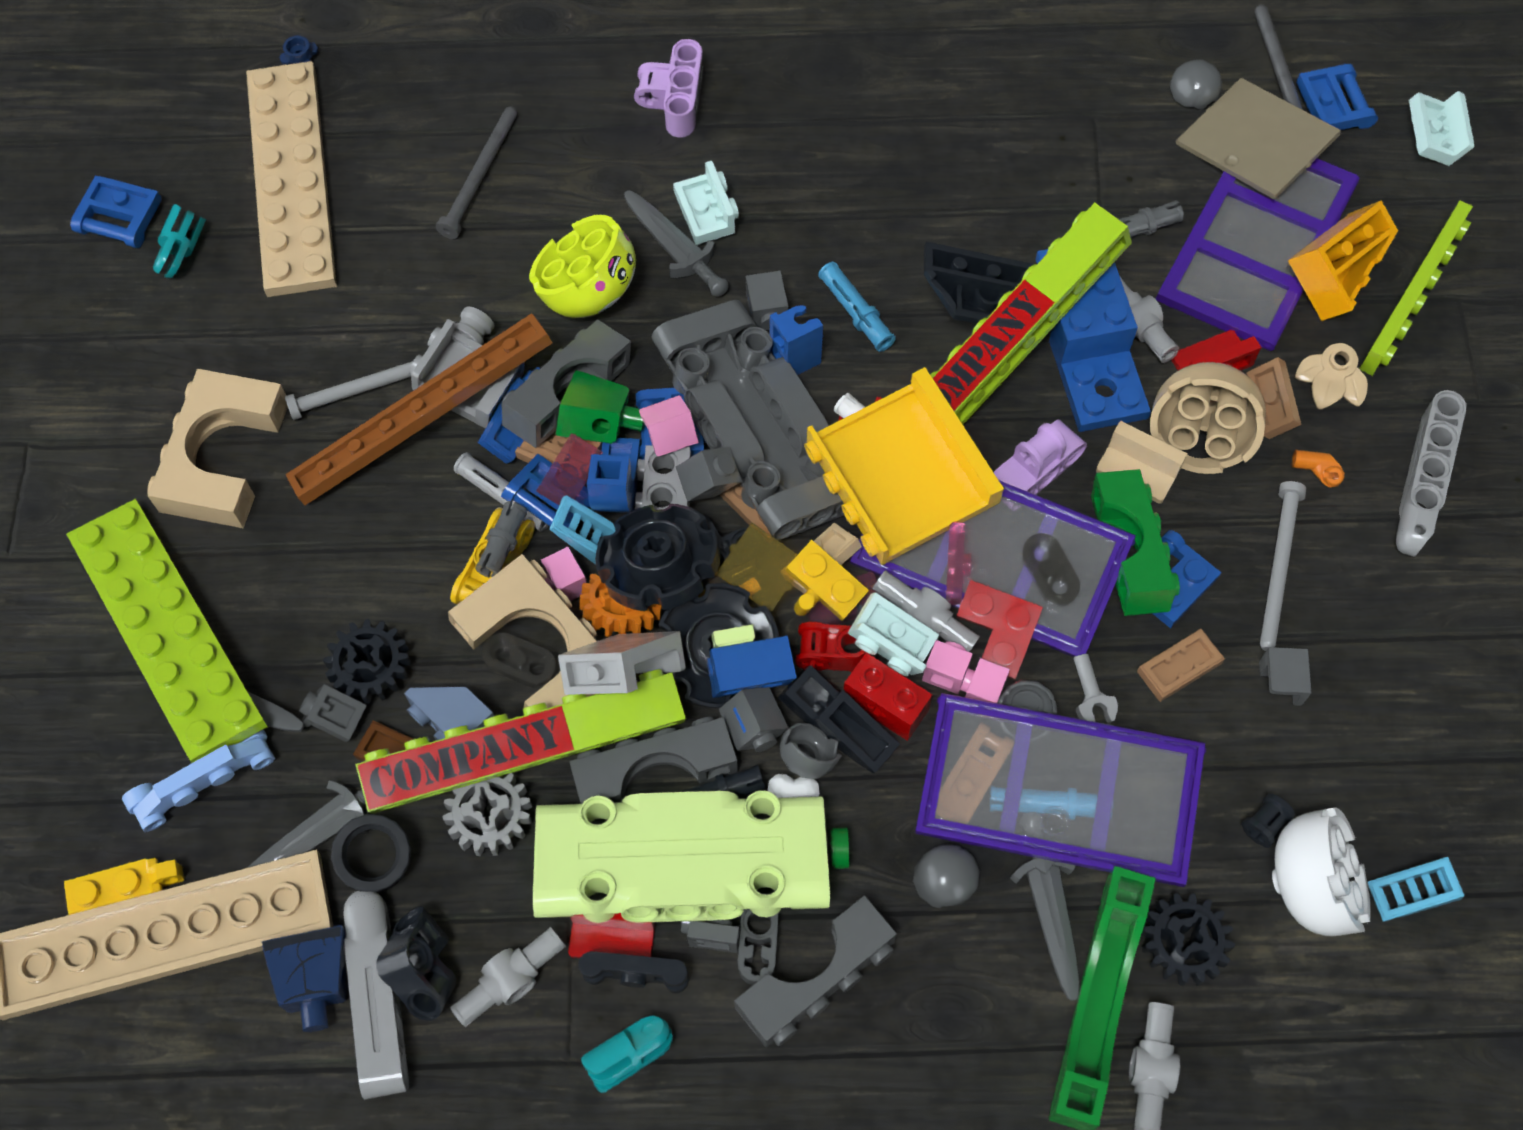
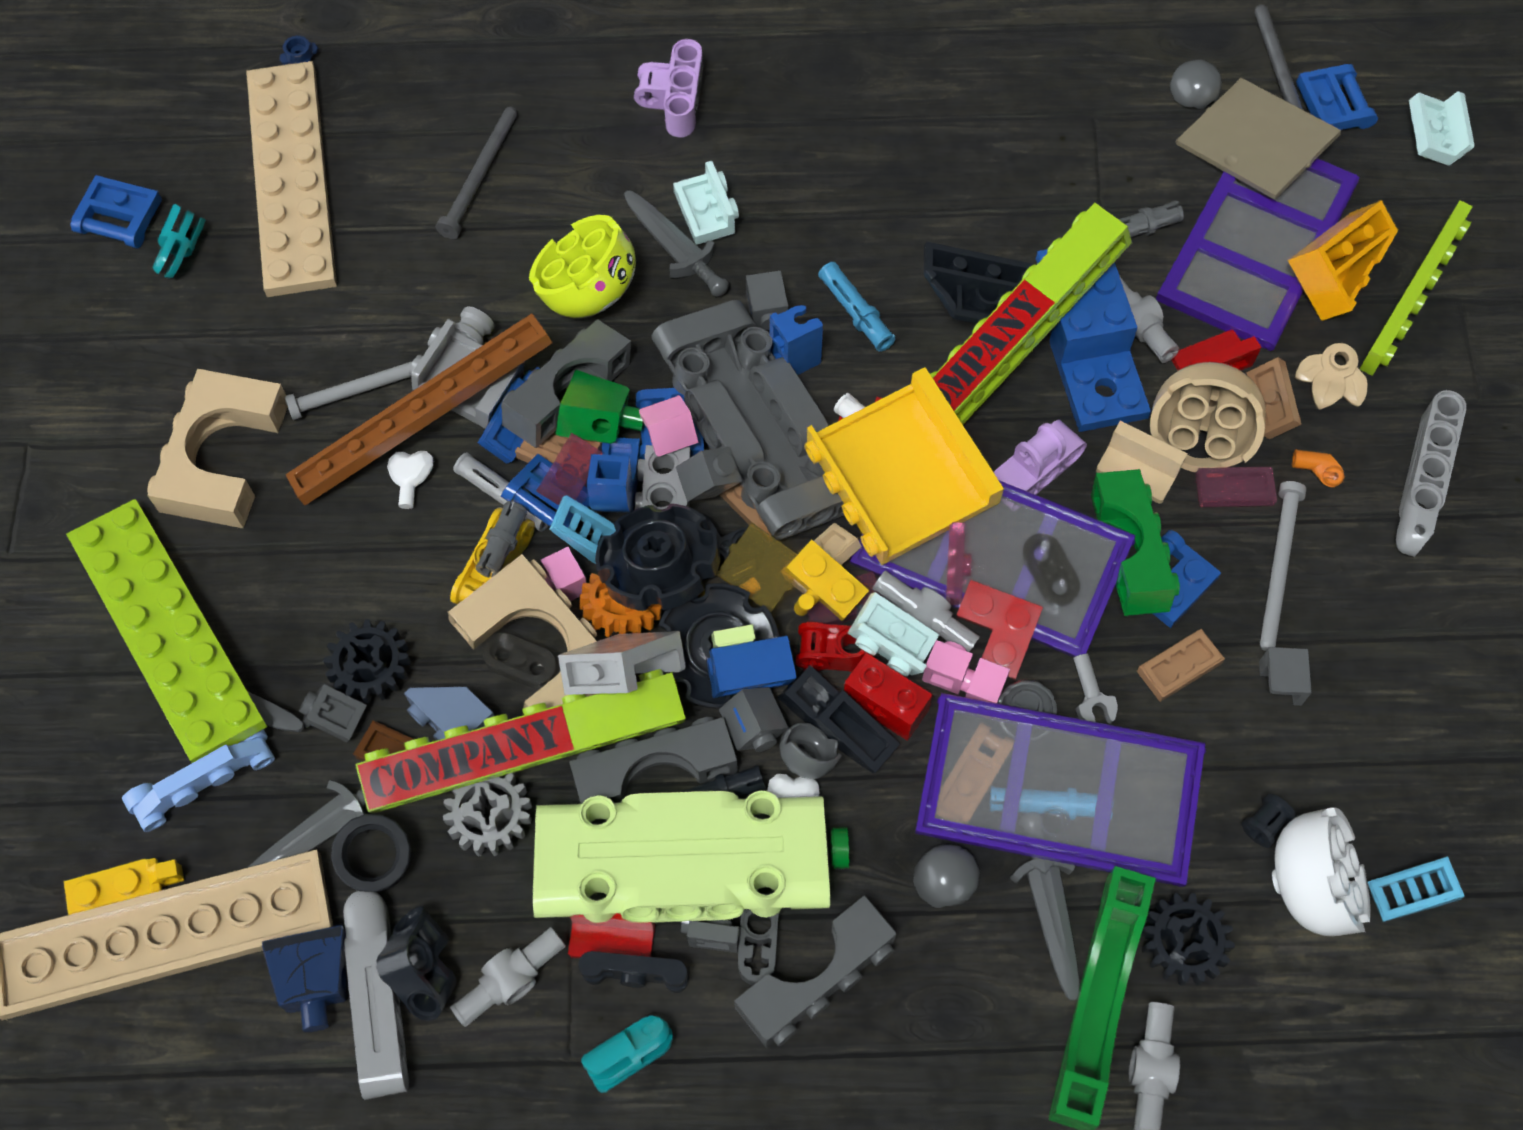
none -> white rock [387,451,433,509]
none -> clear pink plate [1195,467,1277,507]

